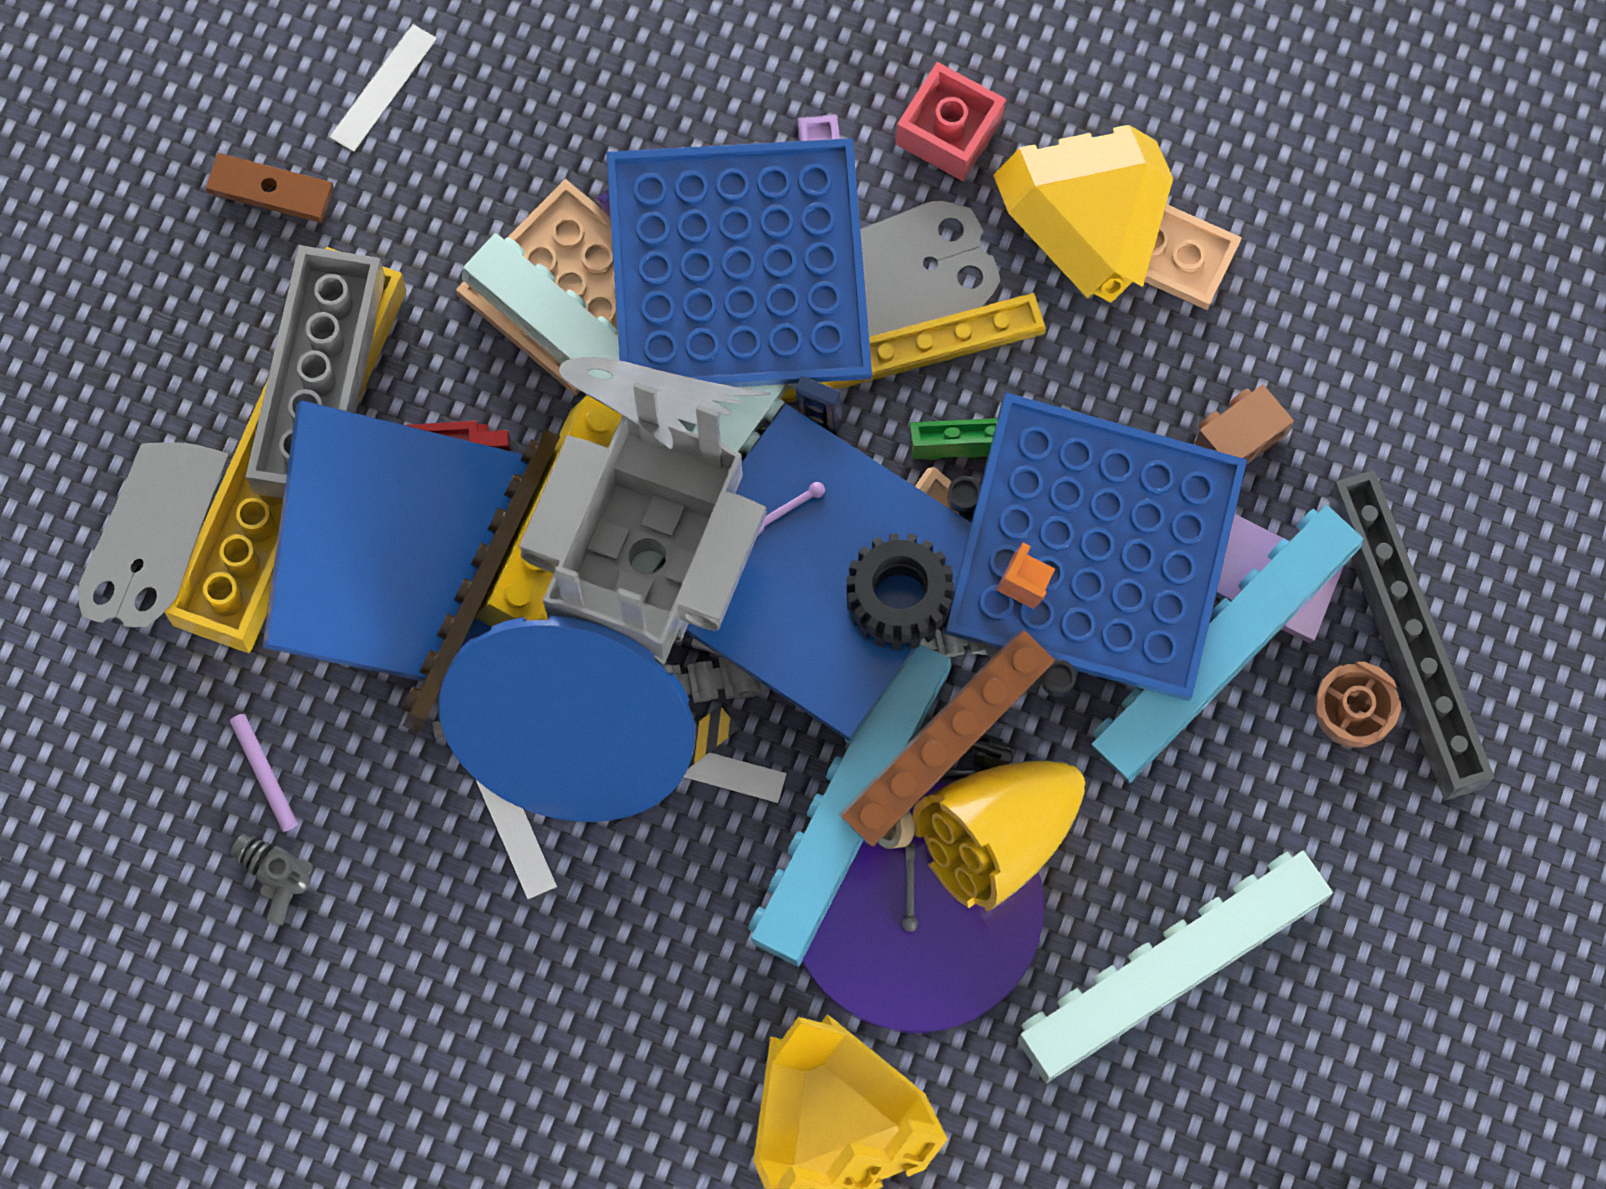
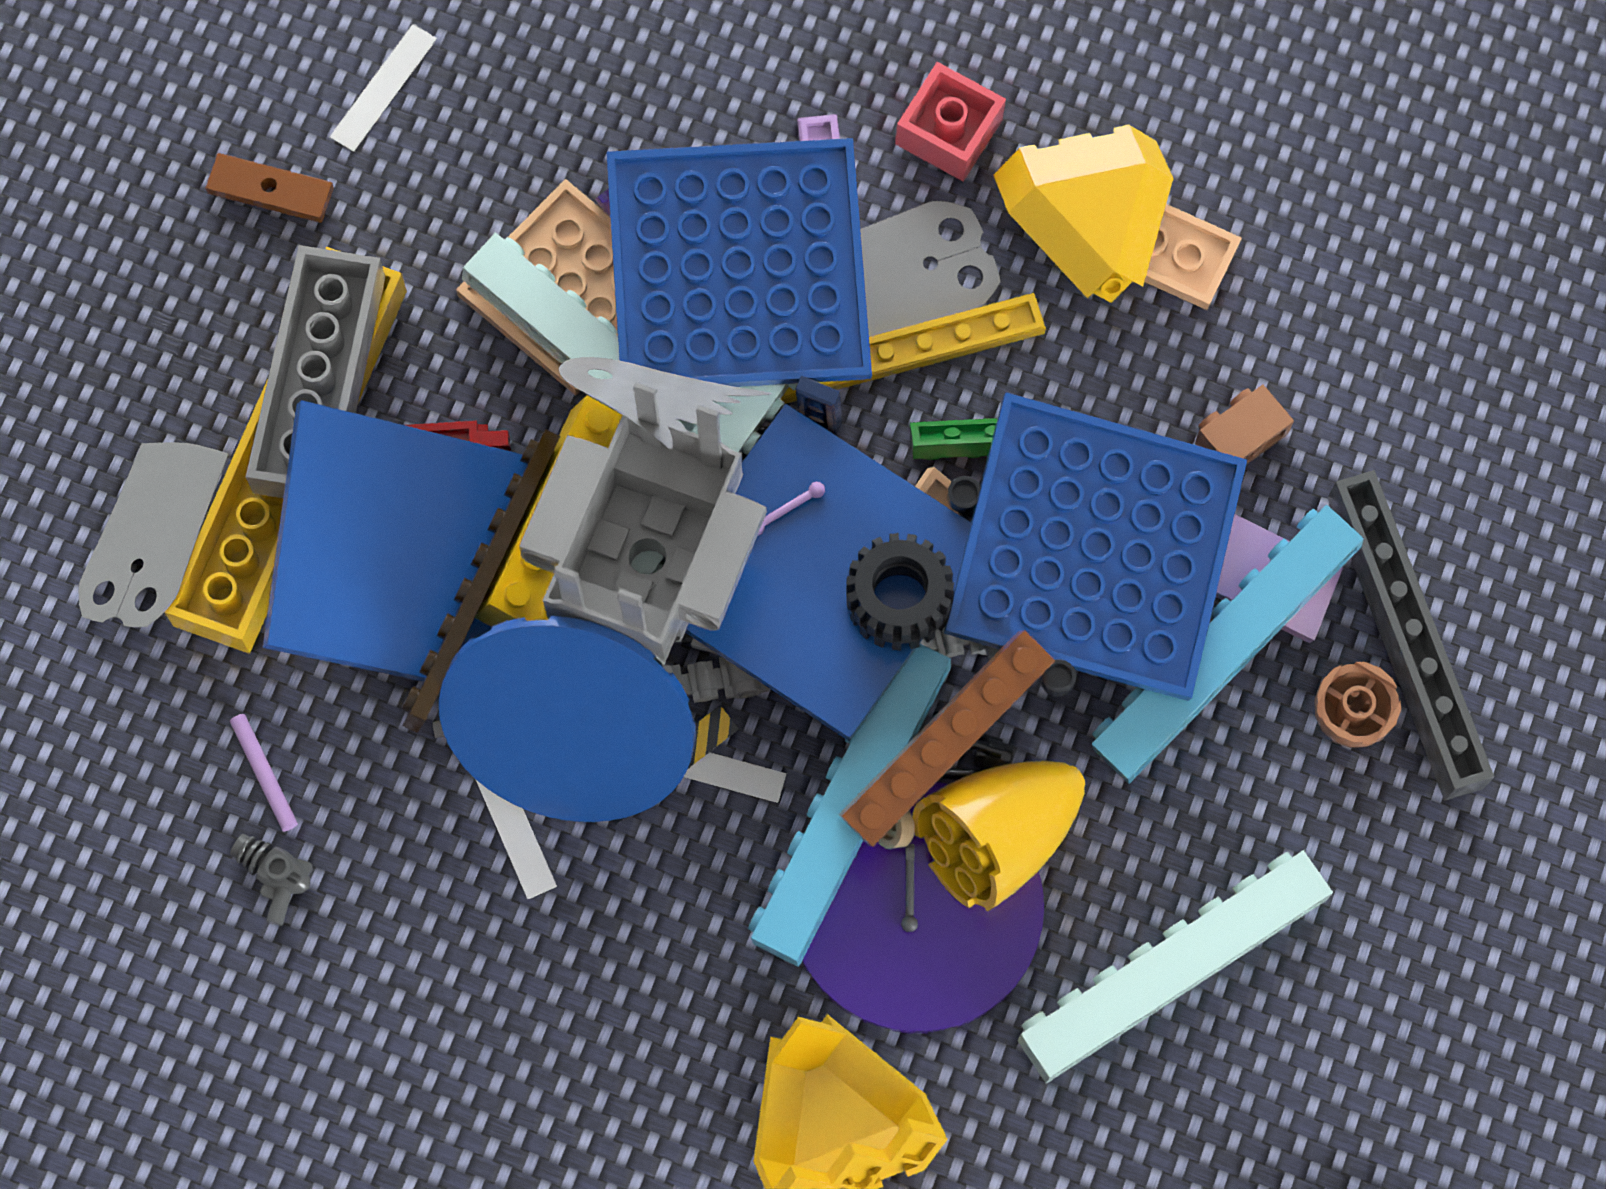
orange panel [996,543,1055,609] -> none

